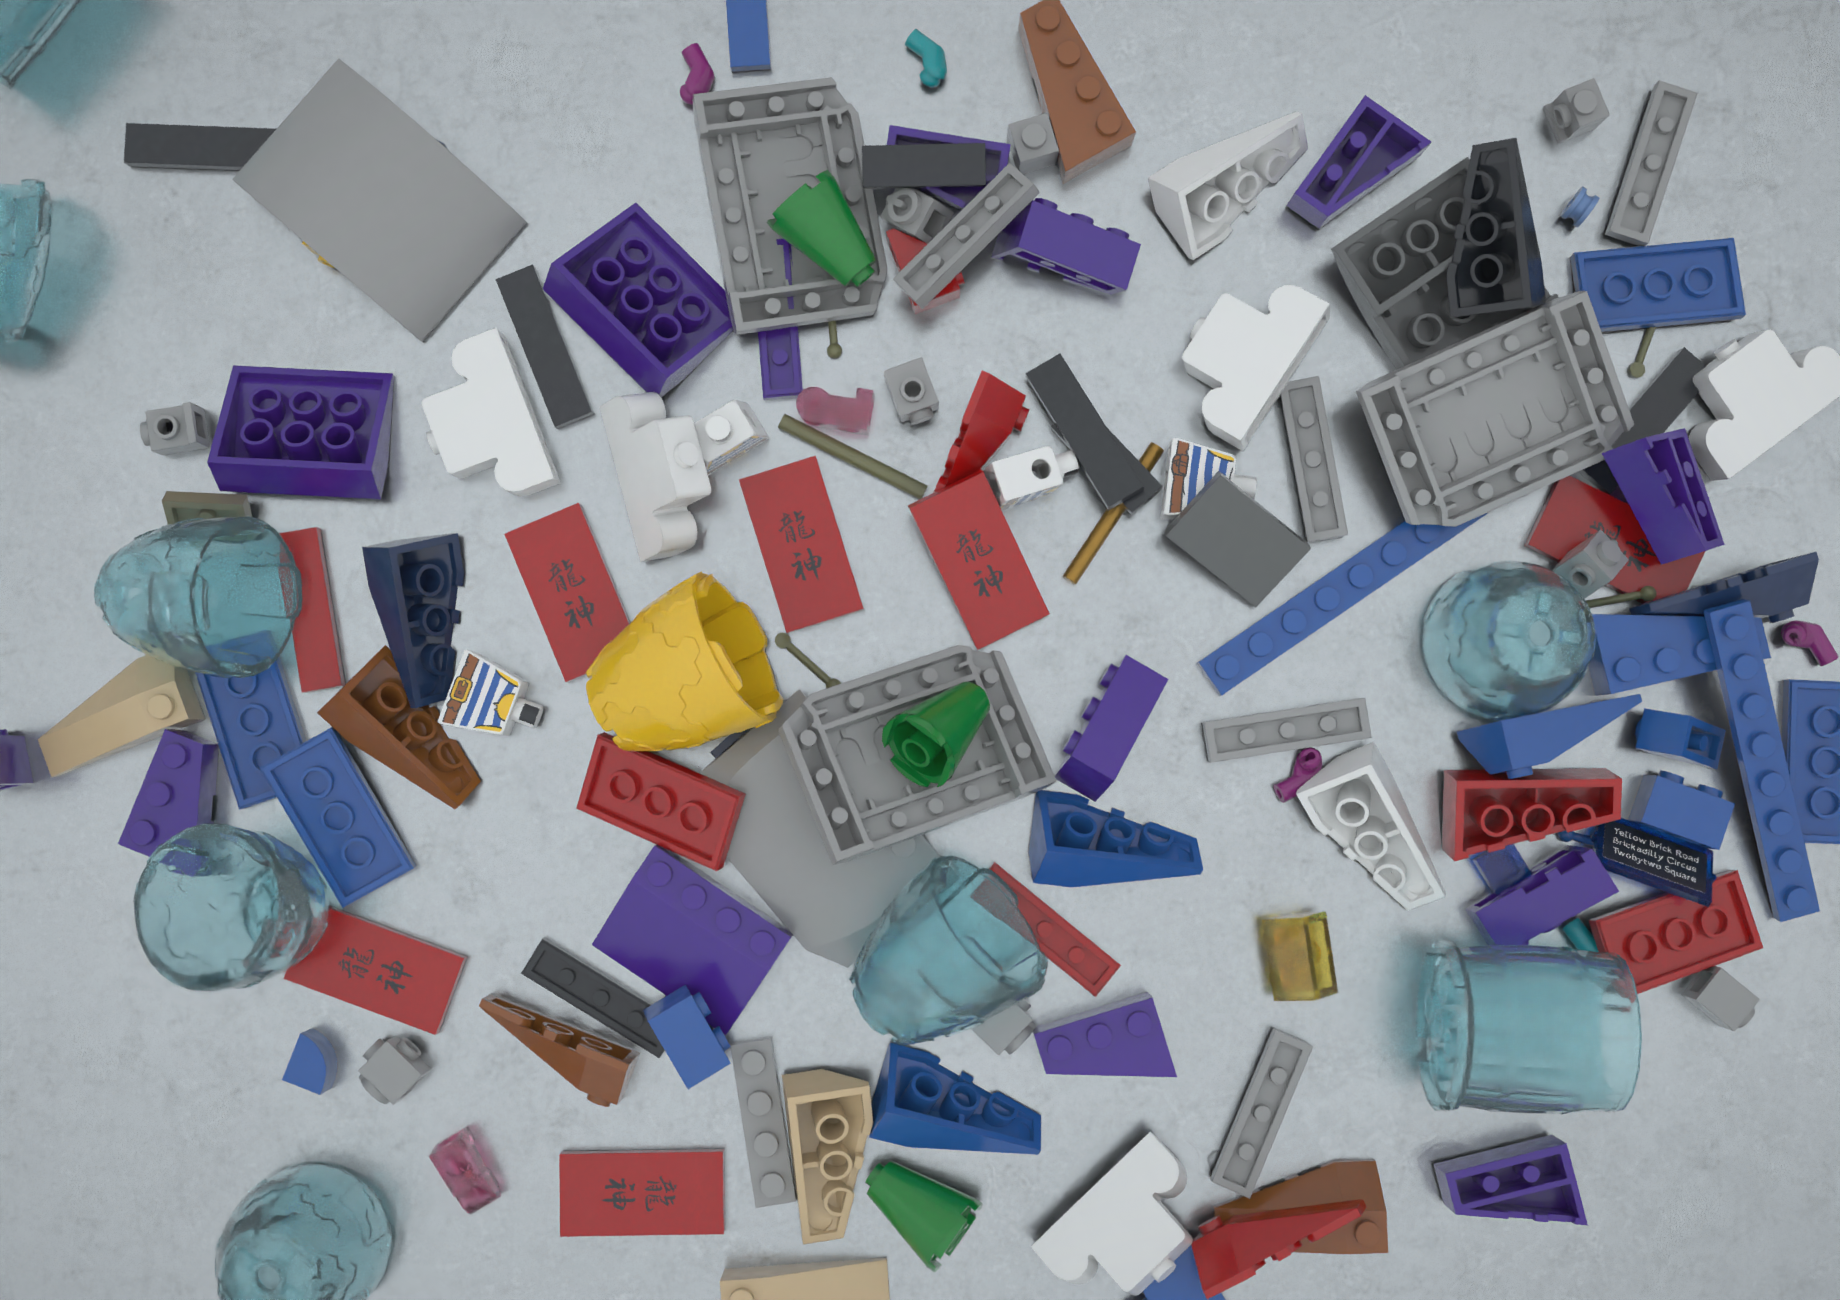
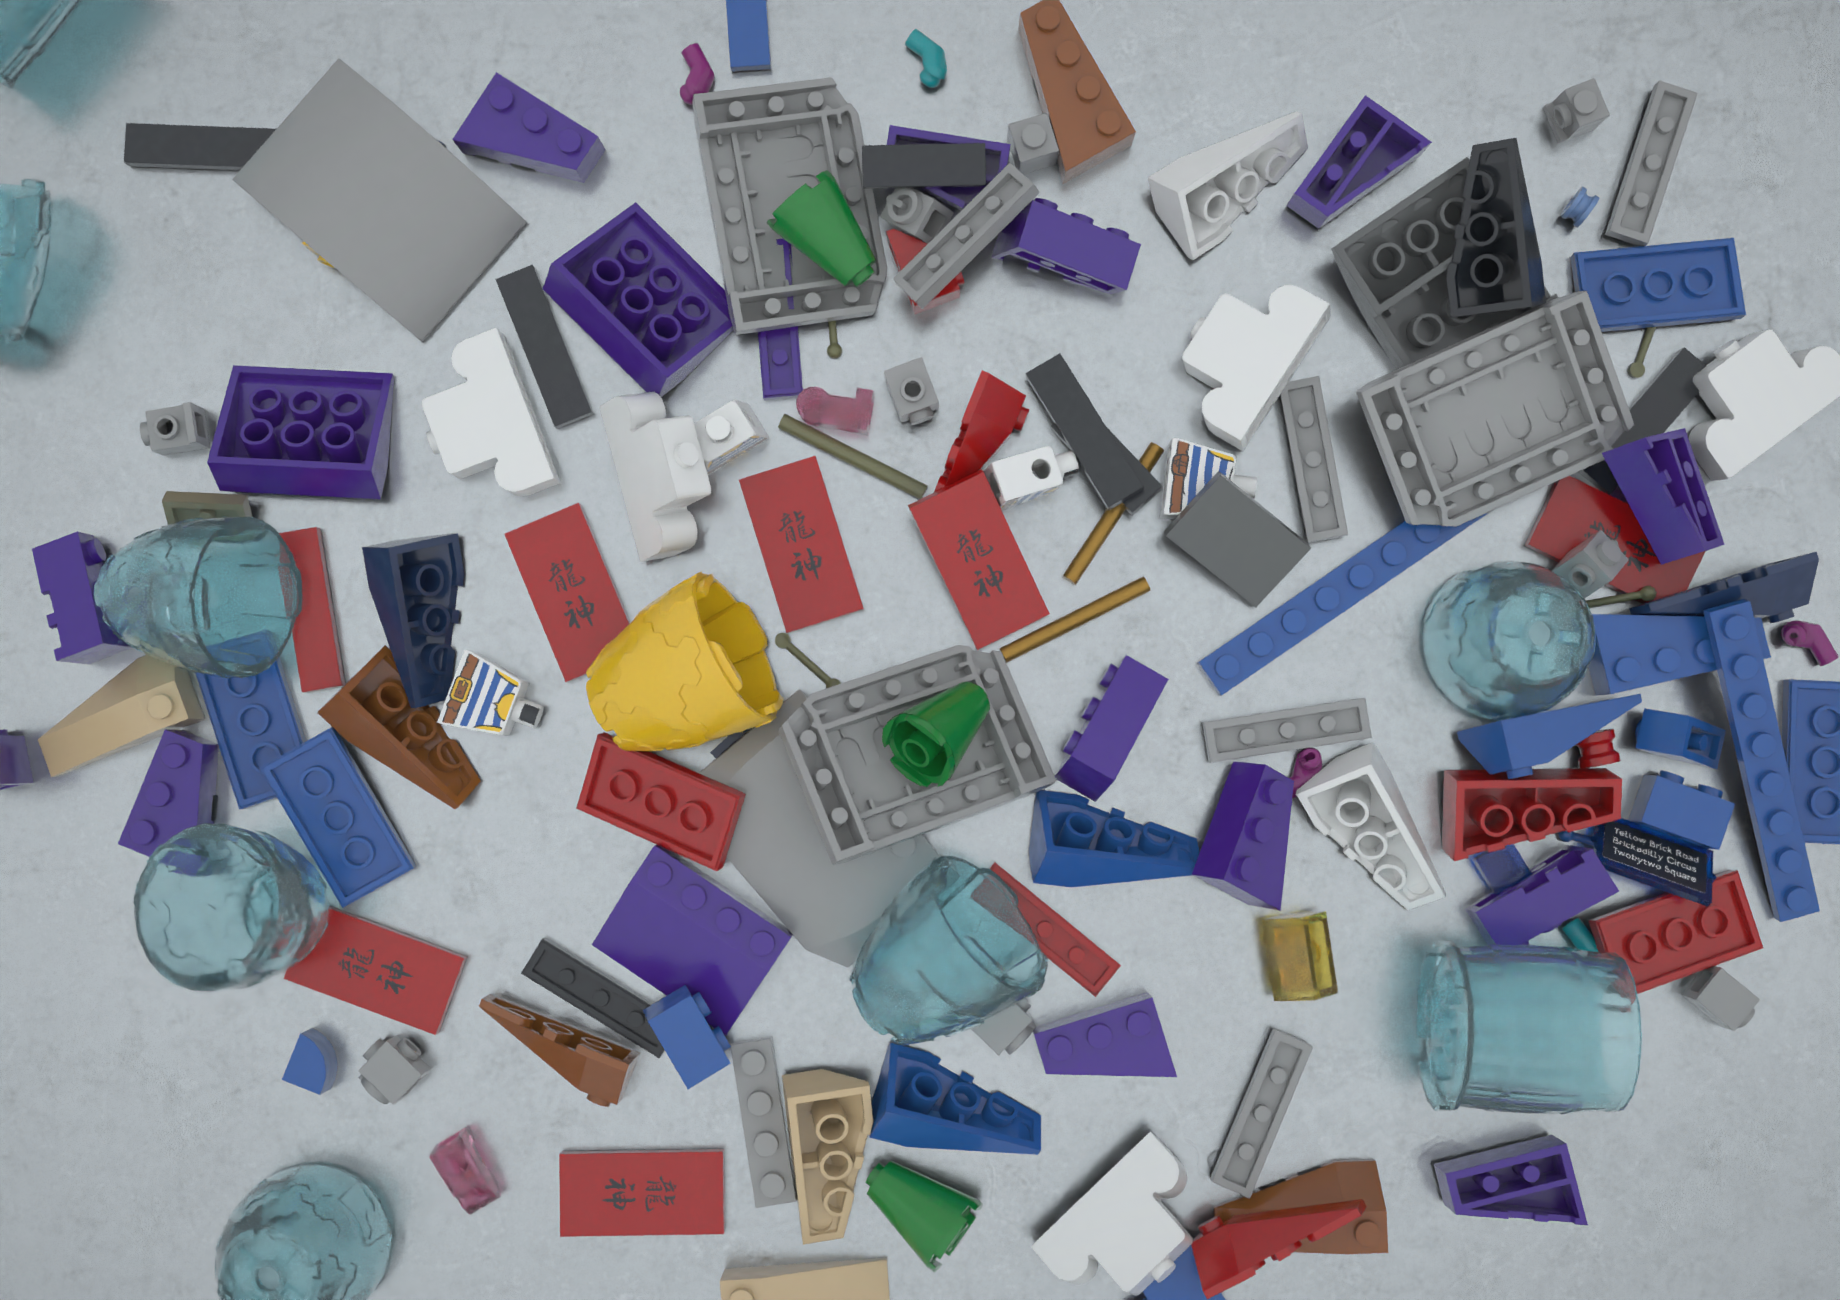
none -> dark purple wedge [32,531,134,664]
none -> dark purple wedge [452,72,605,183]
none -> pearl gold bar [999,576,1151,663]
none -> dark purple wedge [1191,761,1294,911]
none -> red wheel [1576,729,1621,769]

